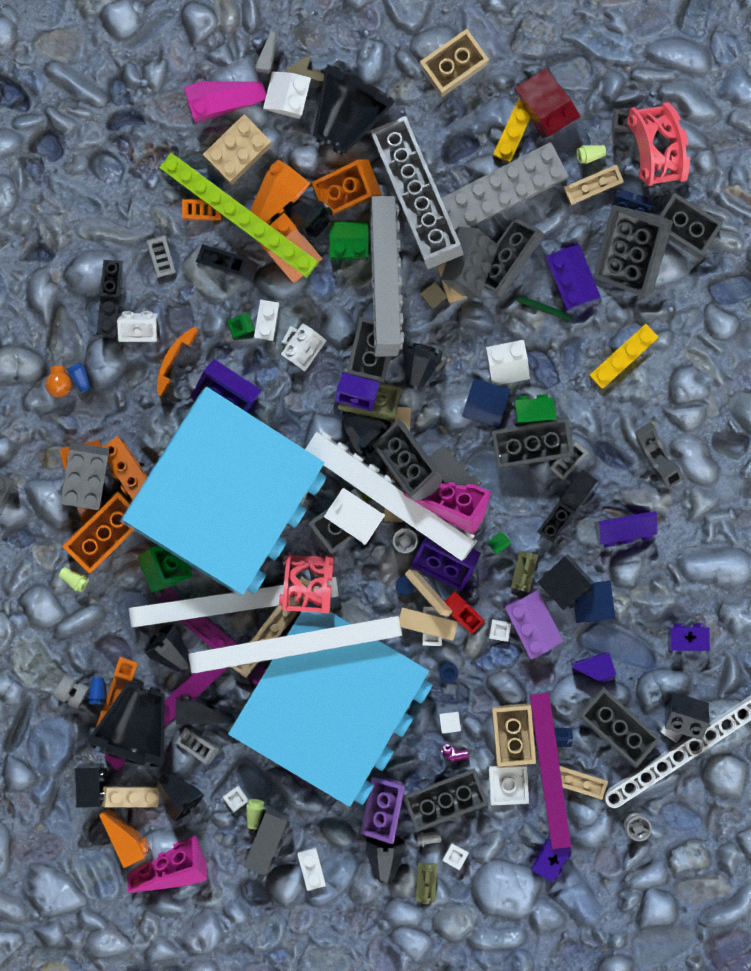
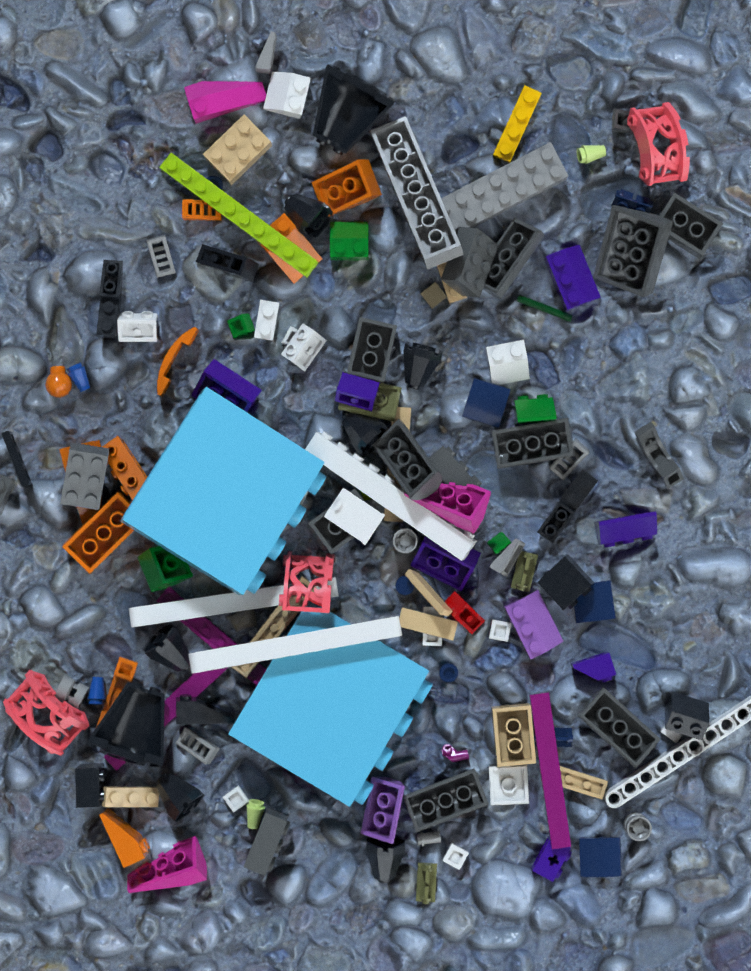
yellowish green cone [59,567,89,592] -> none
orange wedge [245,160,310,233] -> none
dark tan slope [286,55,324,86] -> none
white plate [297,848,326,891] -> none
light grey brick [370,196,404,356] -> none
tan brick [419,29,489,98] -> none
white tile [439,711,461,733] -> none
dark red slope [514,69,581,138] -> none
tan plate [563,165,624,205] -> none
yellow plate [589,324,659,389] -> none
dark purple brick [668,623,710,651] -> none
none -> black tile [1,431,32,487]
none -> coral fence [3,670,90,756]
none -> light grey slope [489,539,525,577]
none -> dark blue slope [579,836,622,877]

